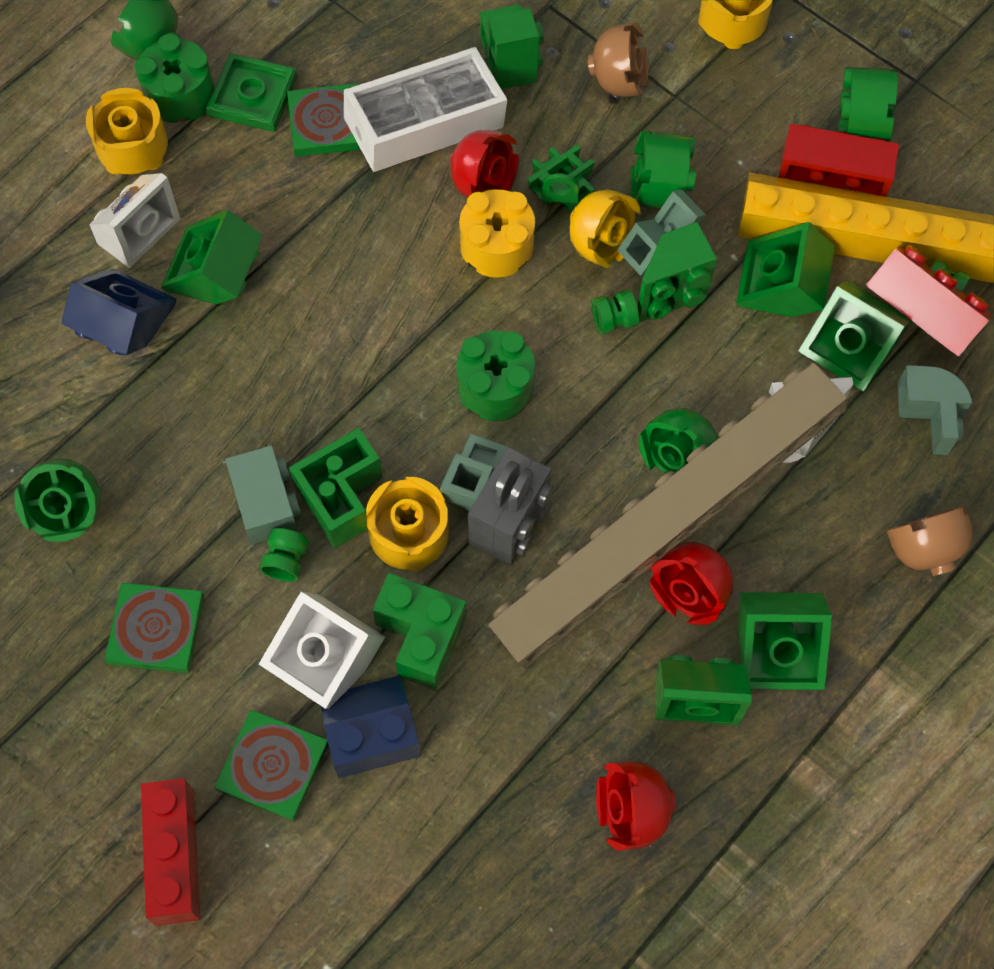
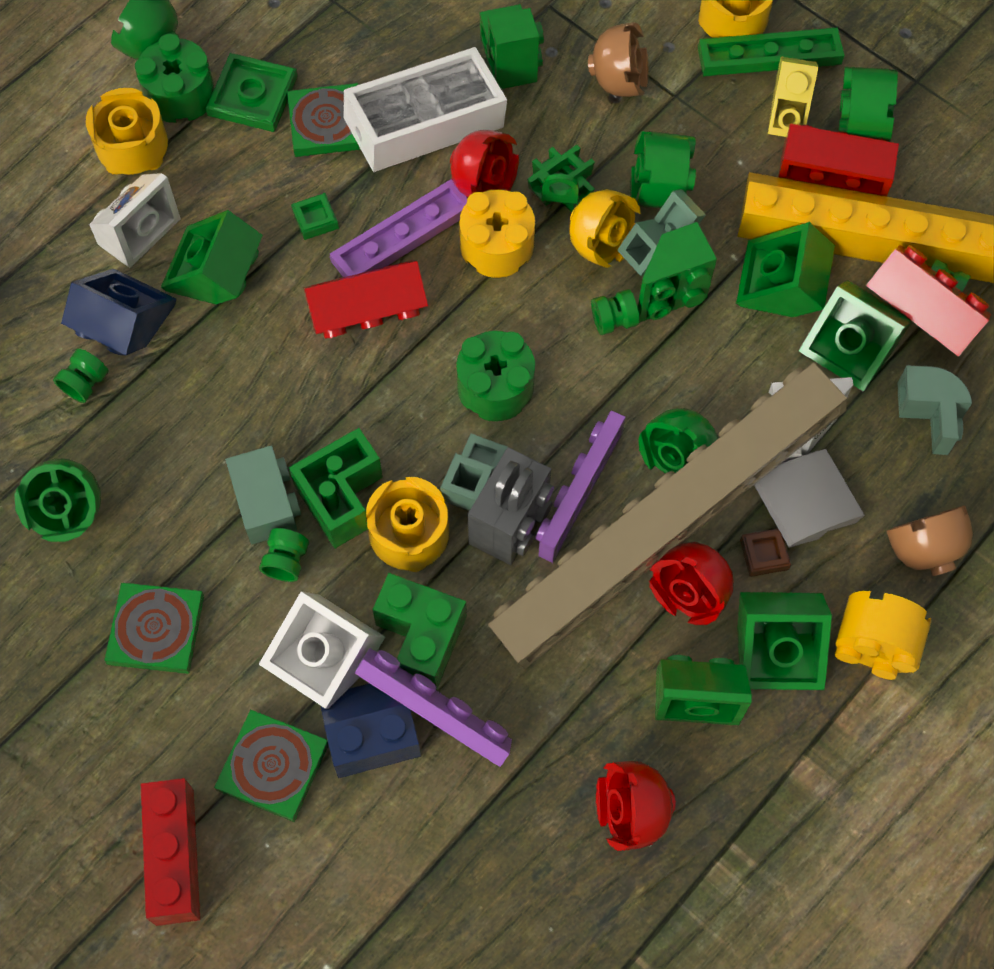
none -> green wheel [53,349,109,403]
none -> green tile [291,193,339,240]
none -> red brick [303,260,428,339]
none -> medium lavender plate [330,179,467,277]
none -> medium lavender plate [355,648,512,767]
none -> medium lavender plate [535,410,625,563]
none -> green plate [698,27,845,77]
none -> reddish brown tile [740,529,791,577]
none -> light grey slope [754,449,865,548]
none -> light yellow slope [768,57,818,137]
none -> yellow brick [835,591,932,680]

